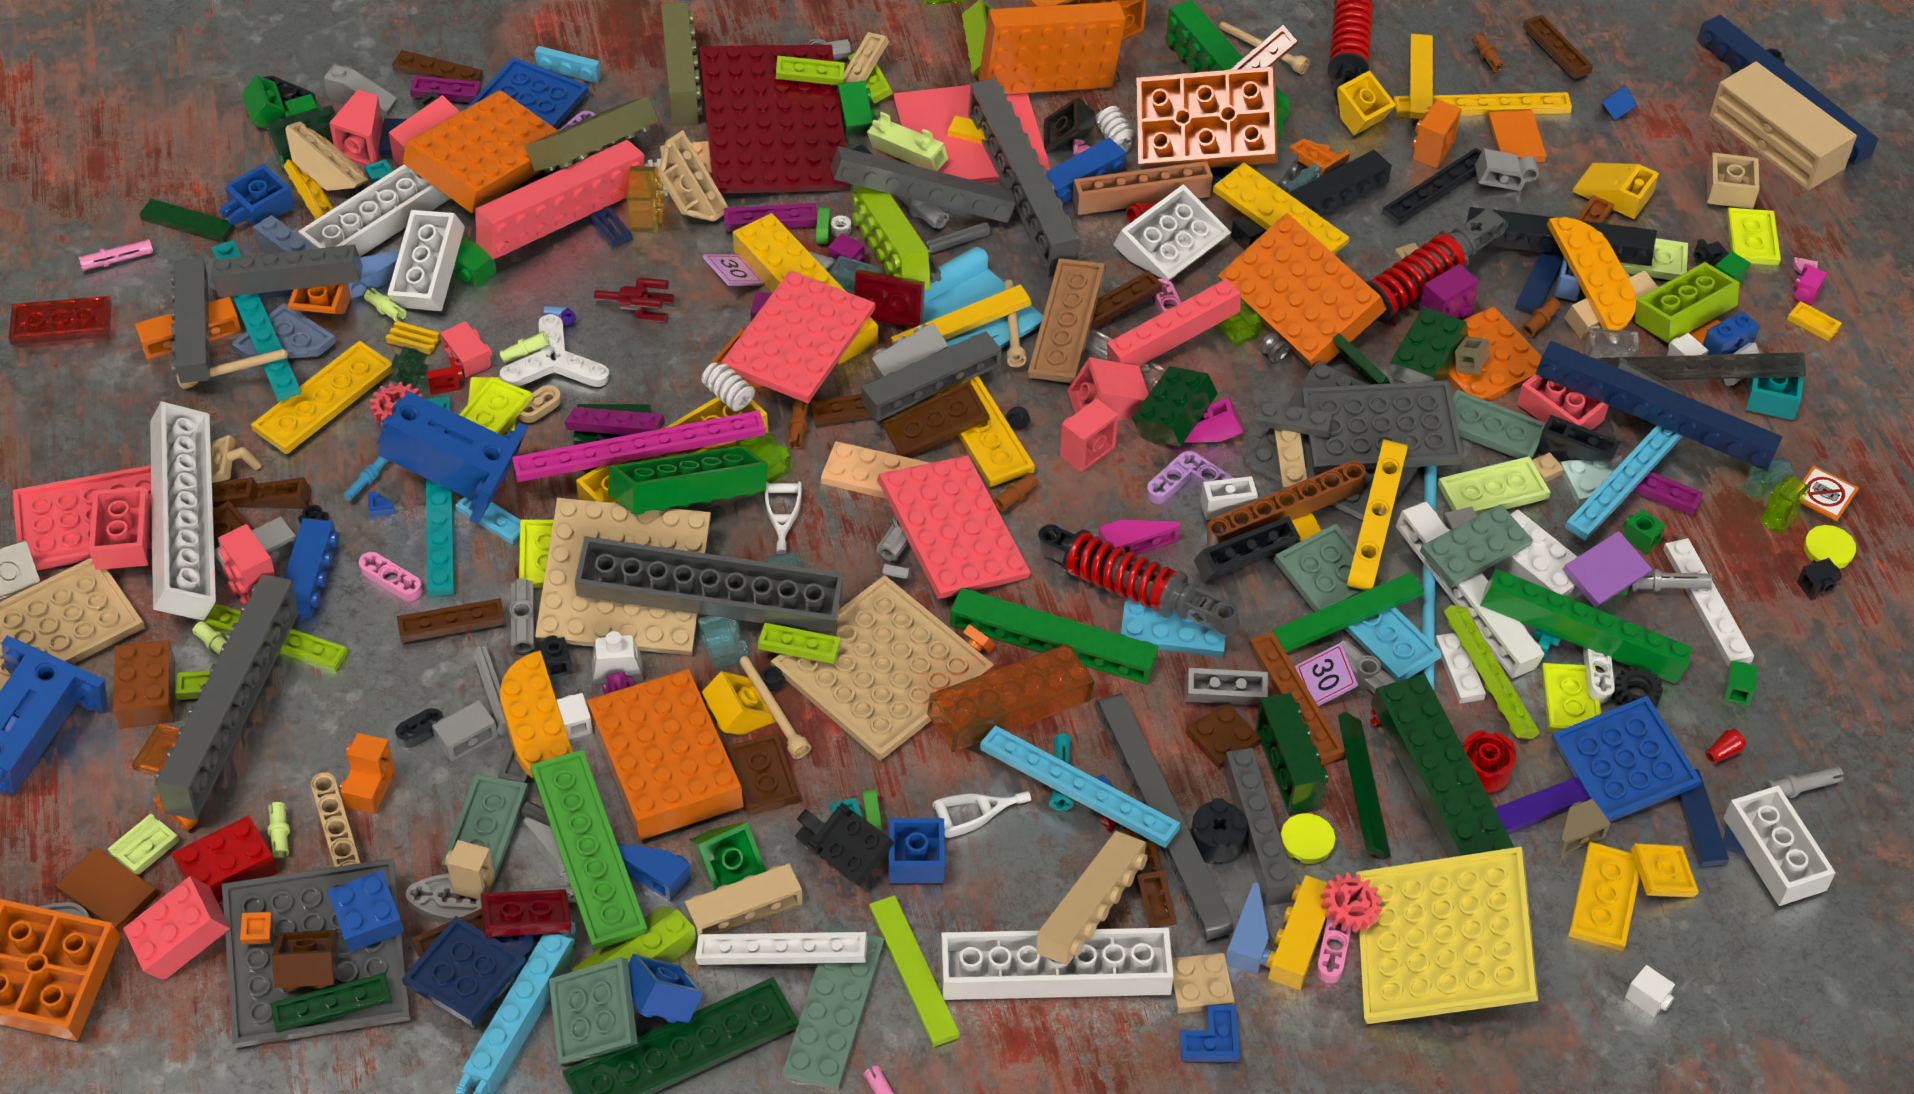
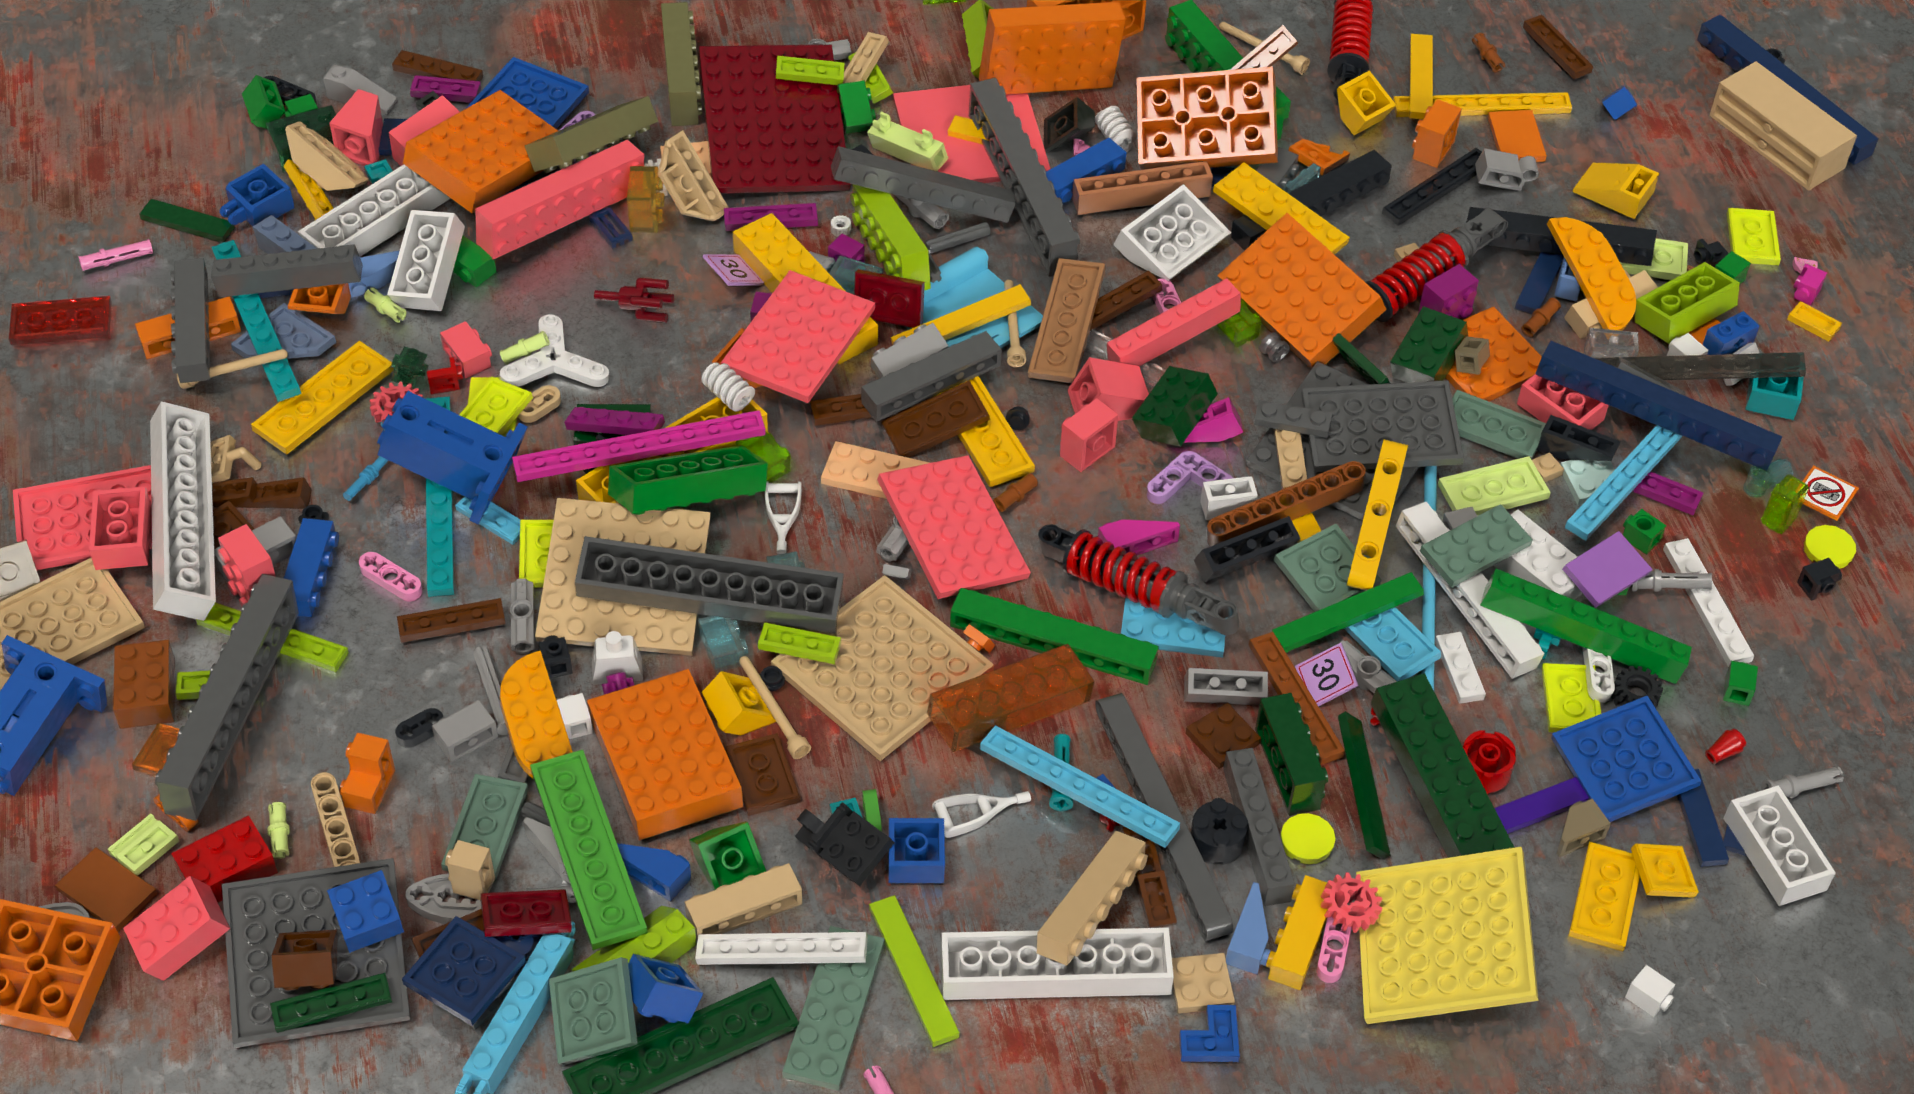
yellowish green pin [193,621,228,655] -> none
orange plate [240,912,273,944] -> none
blue tile [368,492,395,517] -> none
yellow tile [385,321,441,355] -> none
medium azure plate [535,46,601,83] -> none
arm [543,305,576,325] -> none
dark orange pin [787,401,808,450] -> none
bright green beam [816,207,830,245] -> none
red cone [1126,201,1159,223] -> none
lime plate [1444,605,1540,739] -> none
dark orange hinge [1576,195,1614,223] -> none
tan brick [1706,153,1759,209] -> none

